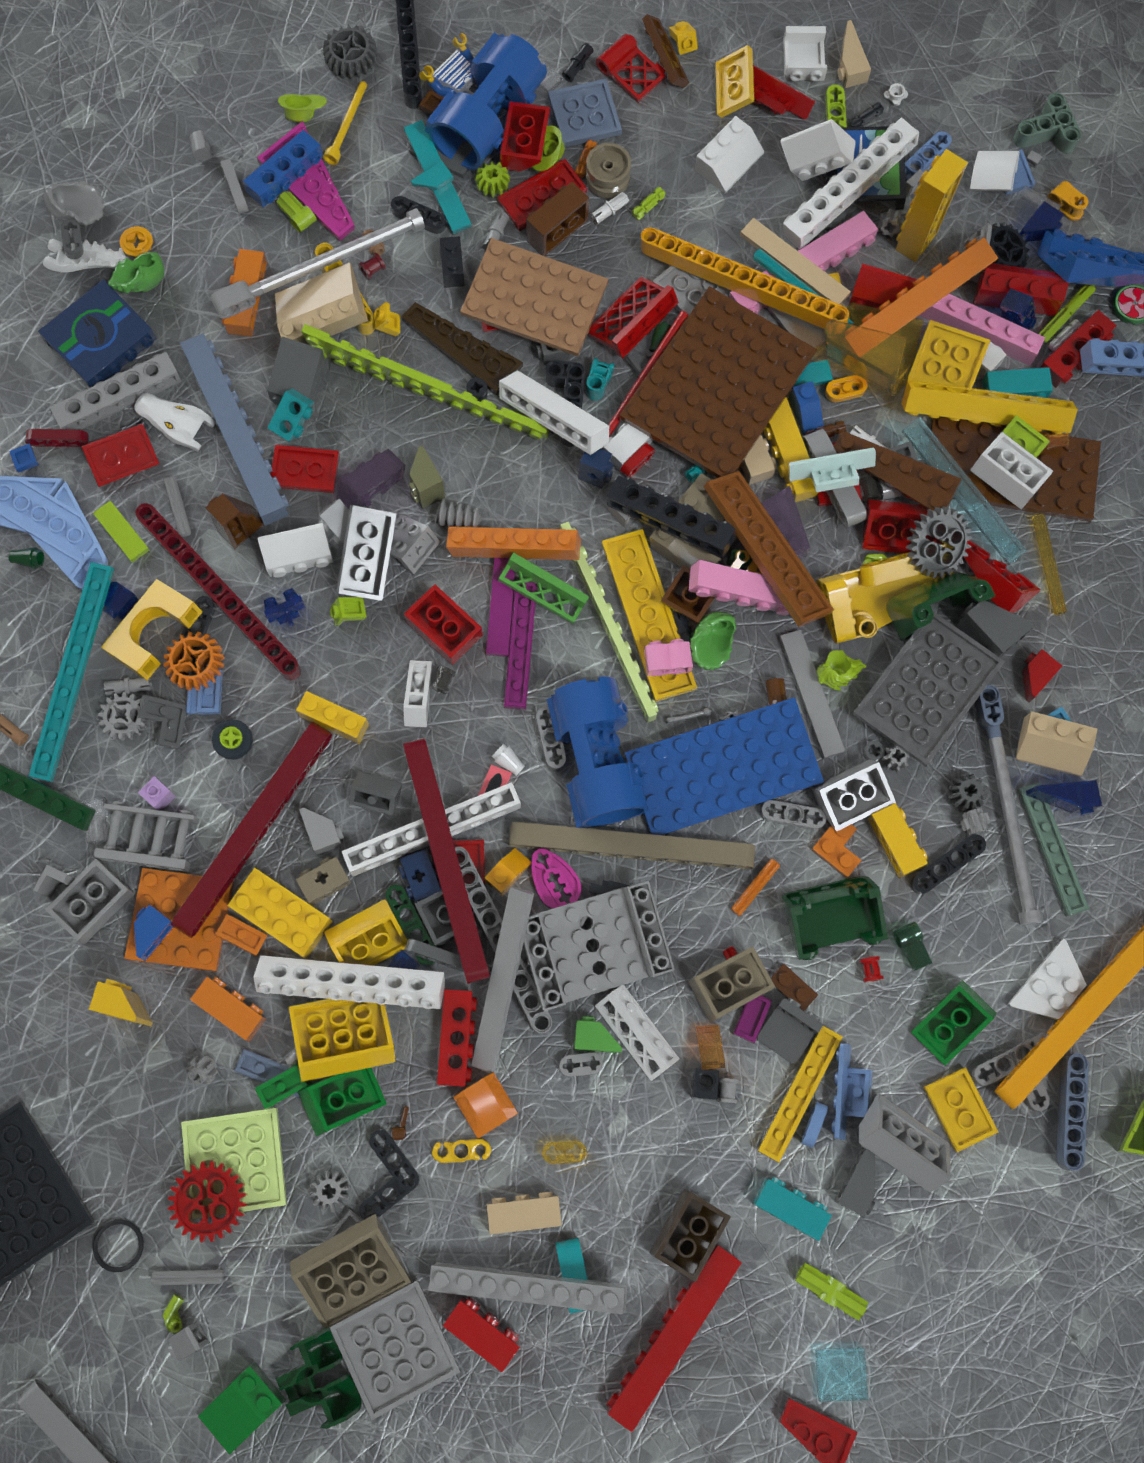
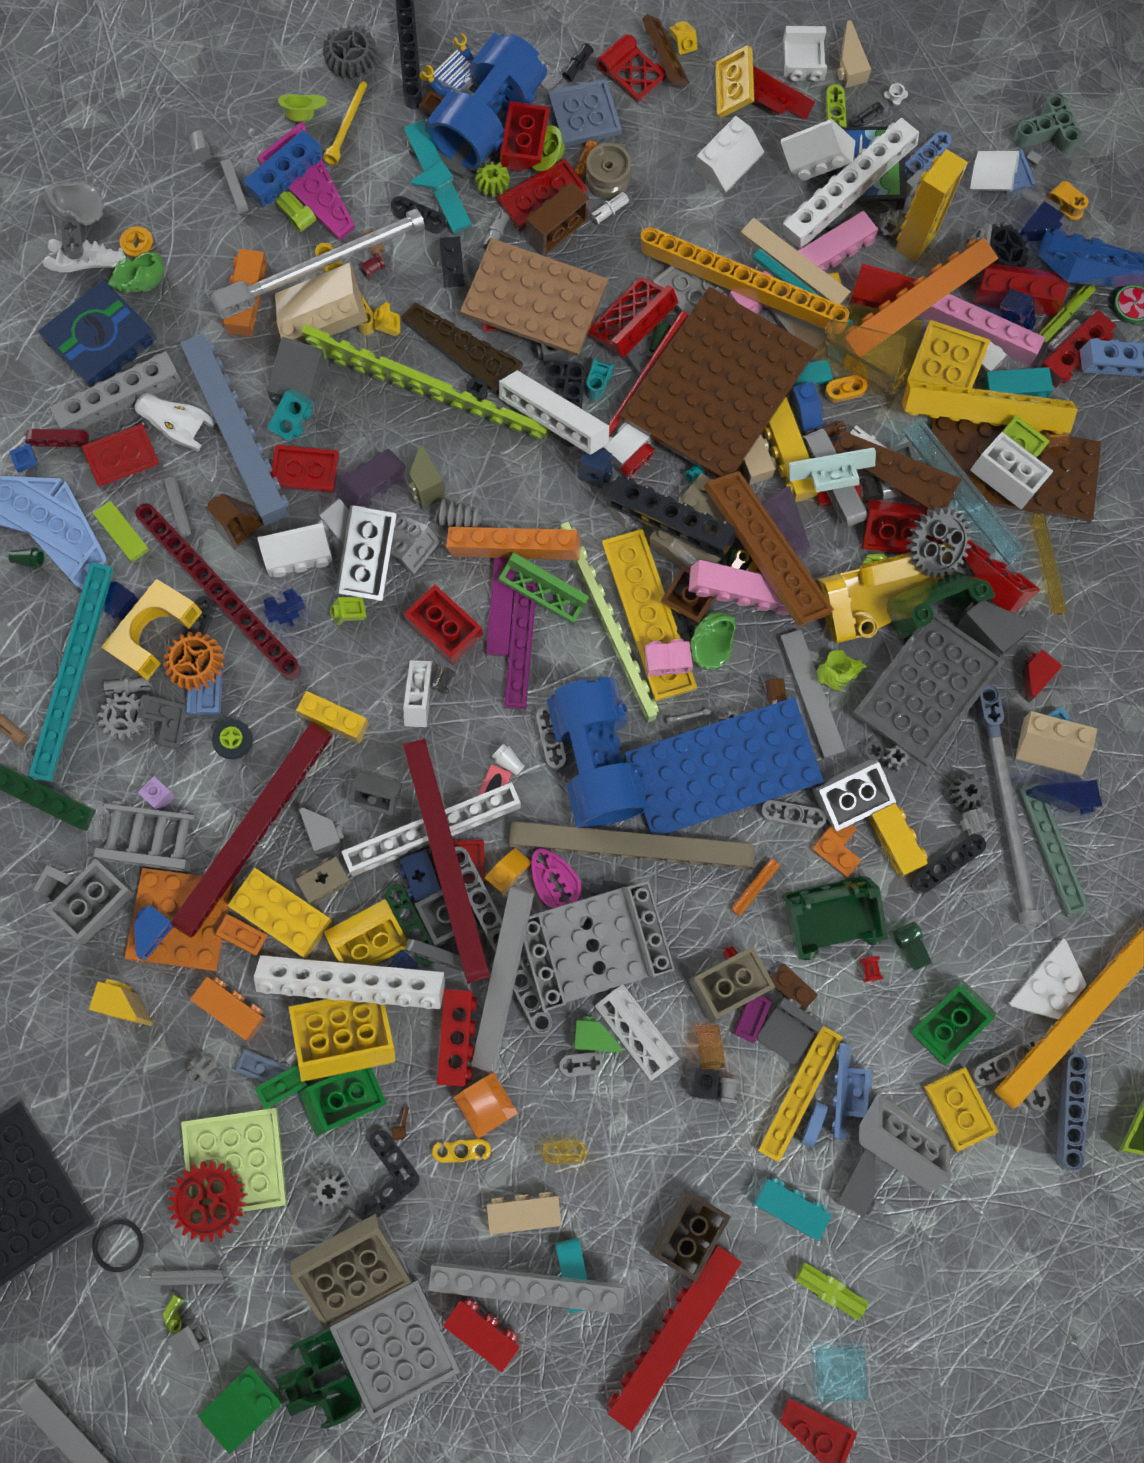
lime axle [632,187,665,220] -> none

